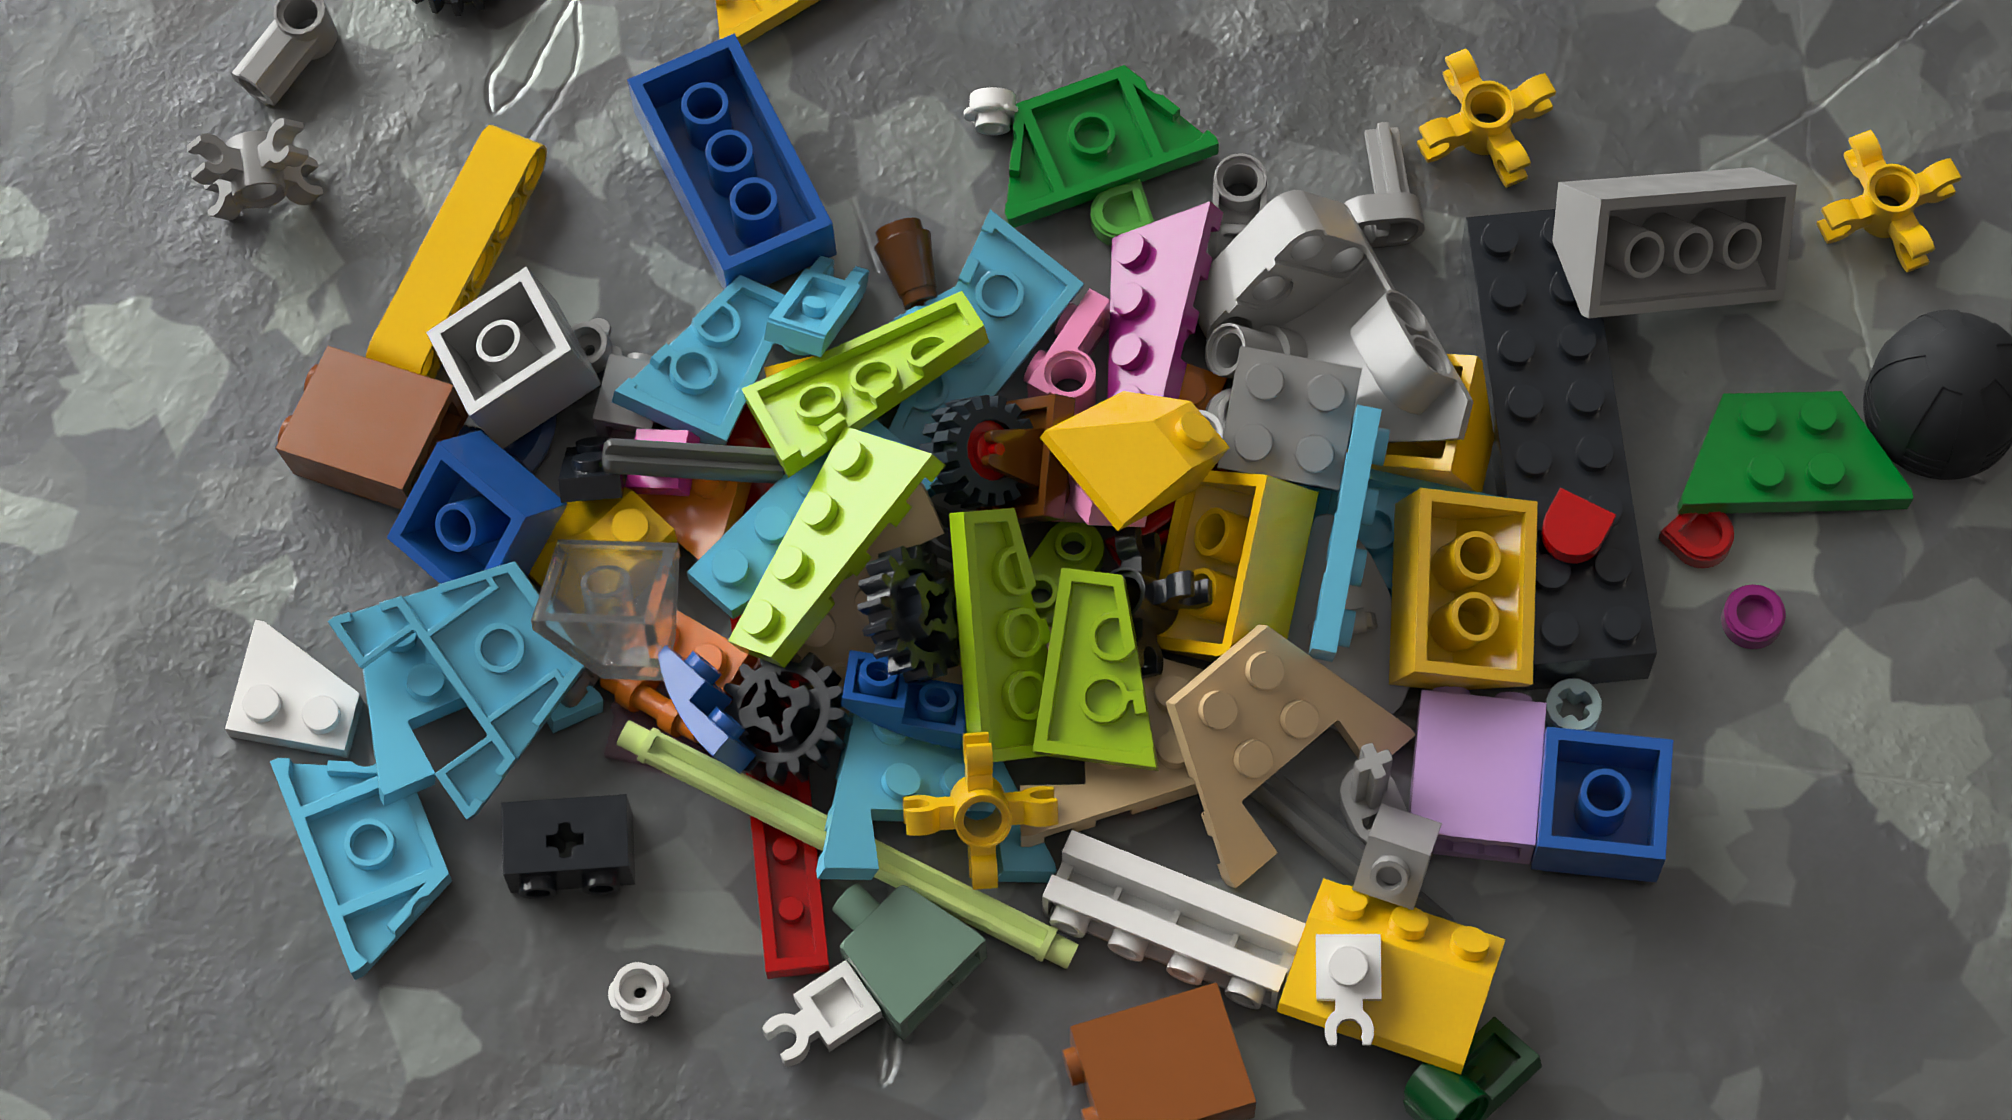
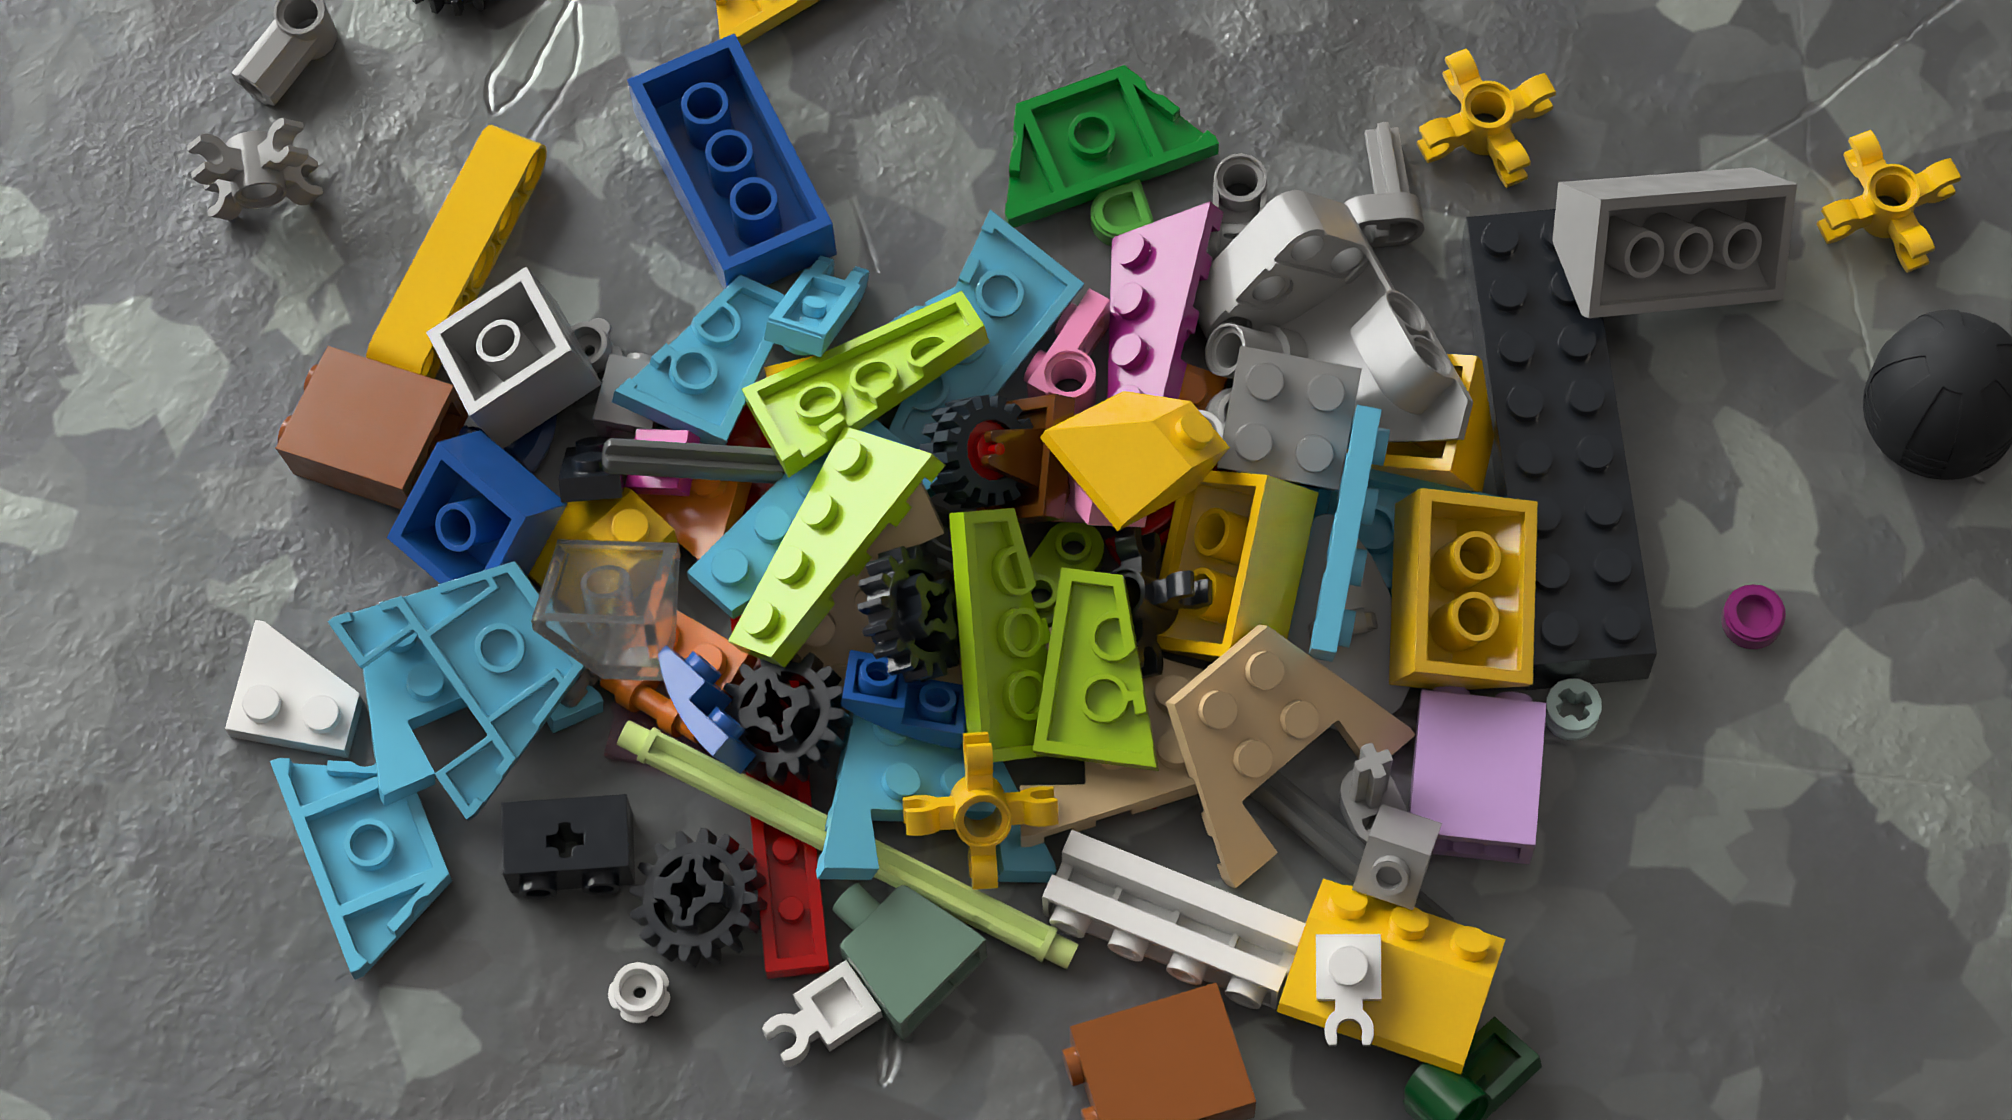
reddish brown cone [874,217,938,310] -> none
white plate [964,87,1018,135] -> none
blue brick [1531,727,1673,883] -> none
red tile [1541,487,1616,563] -> none
red tile [1658,512,1734,568] -> none
green wing [1677,391,1914,514] -> none
none -> black gear [629,828,768,968]

